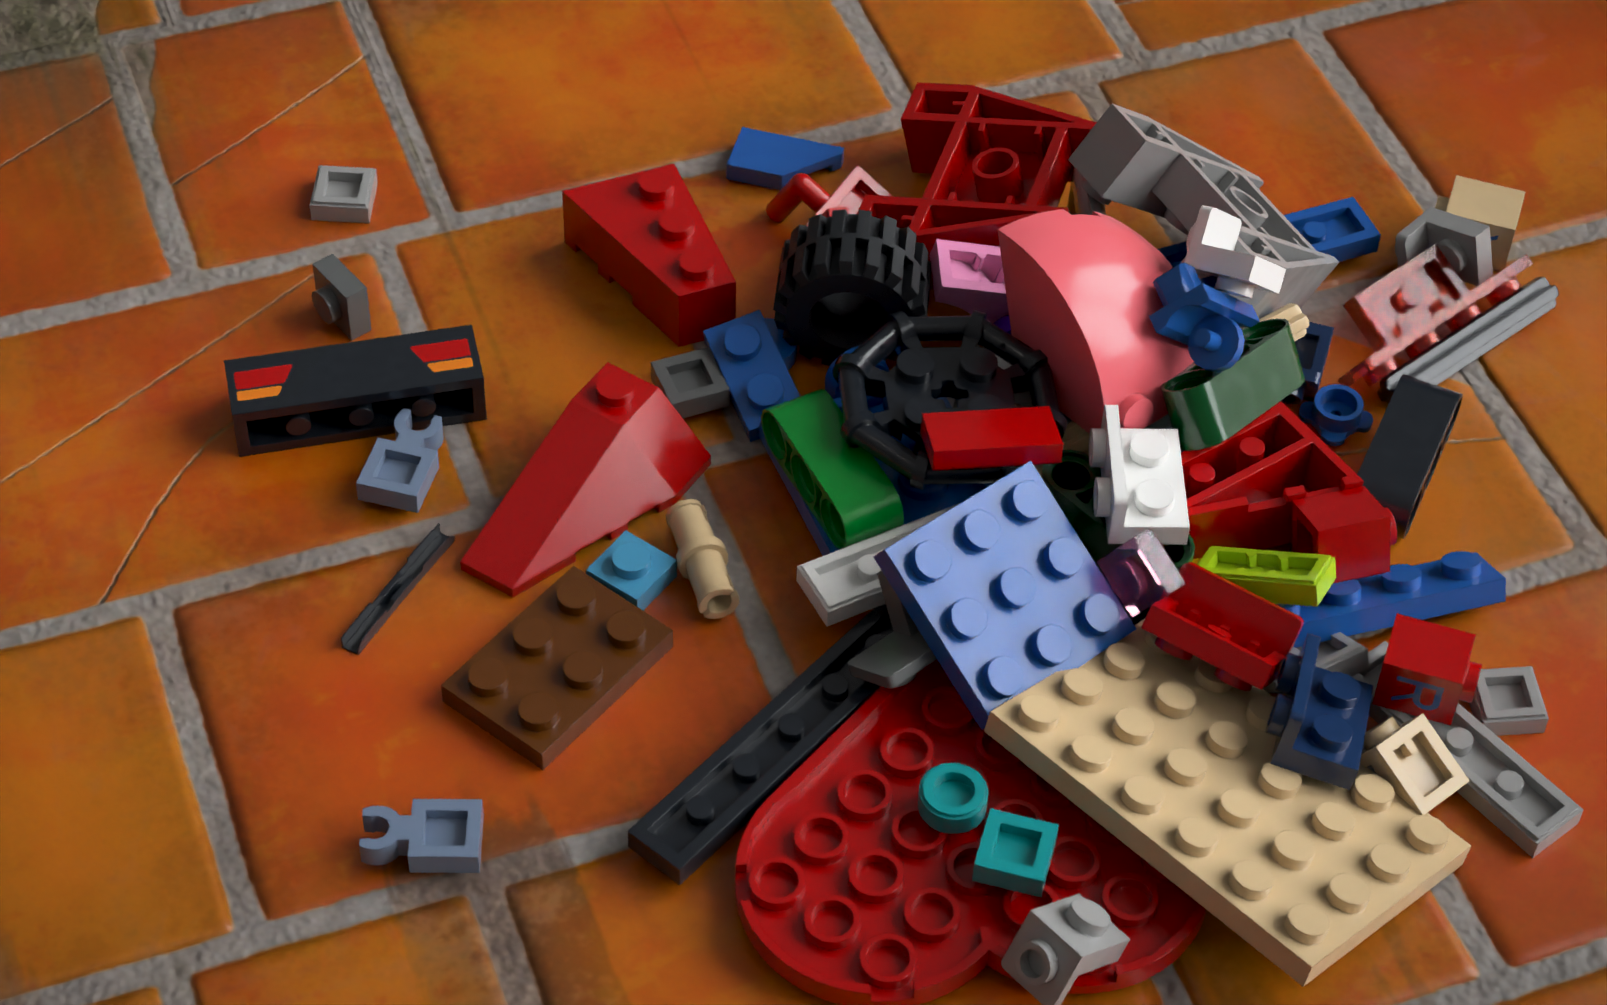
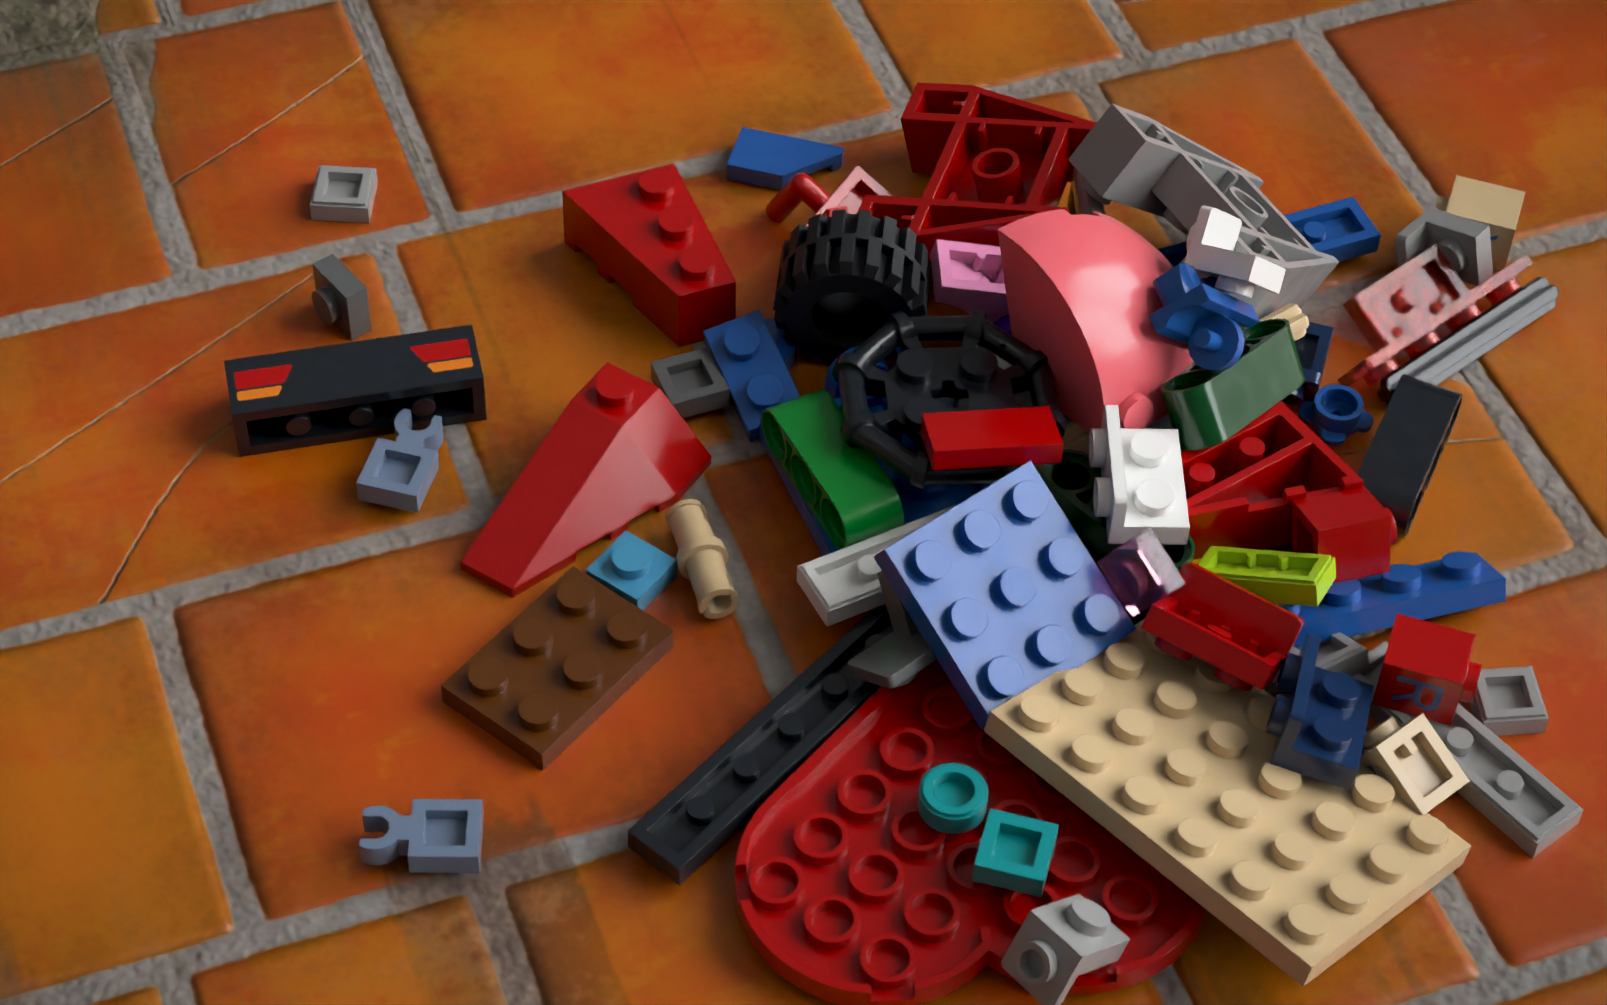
black piece [341,523,455,655] -> none

